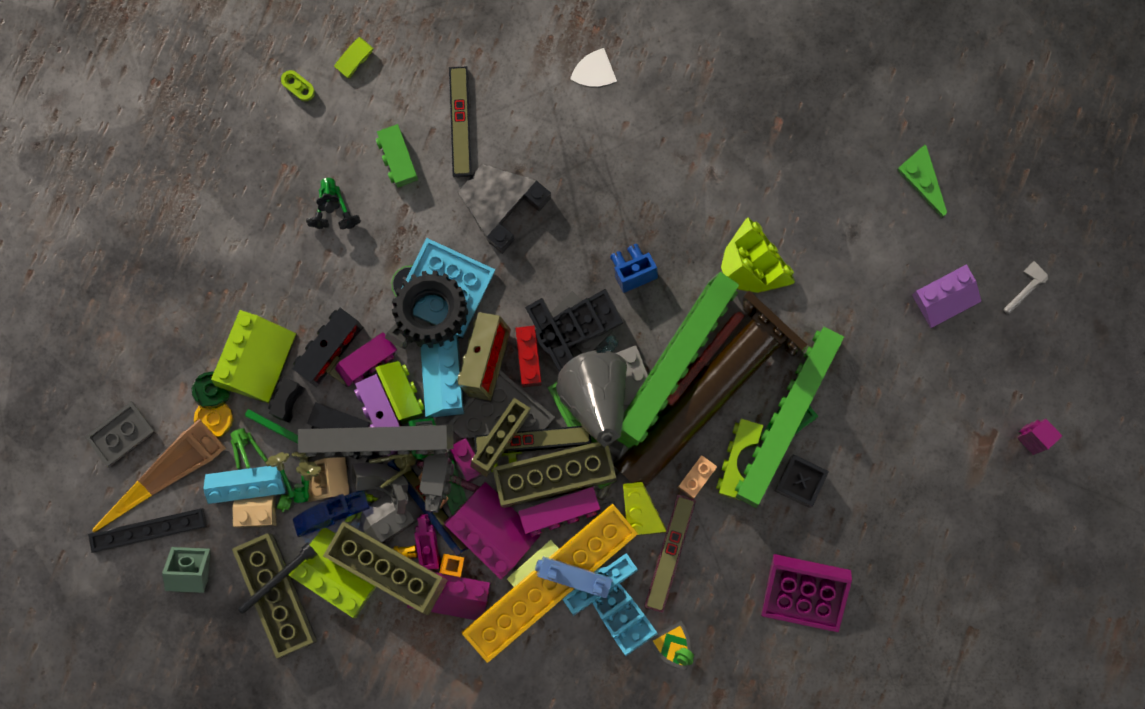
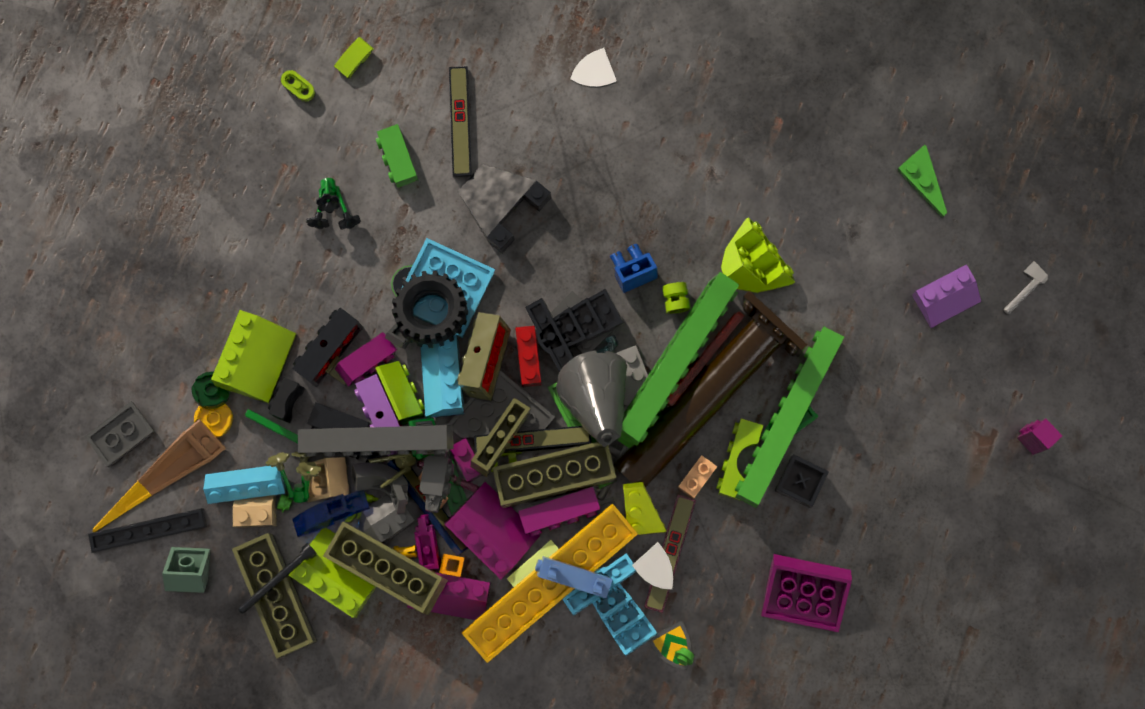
bright green plant [230,428,268,469] -> none
none -> white sticker [632,542,673,589]
none -> lime wheel [662,282,691,314]

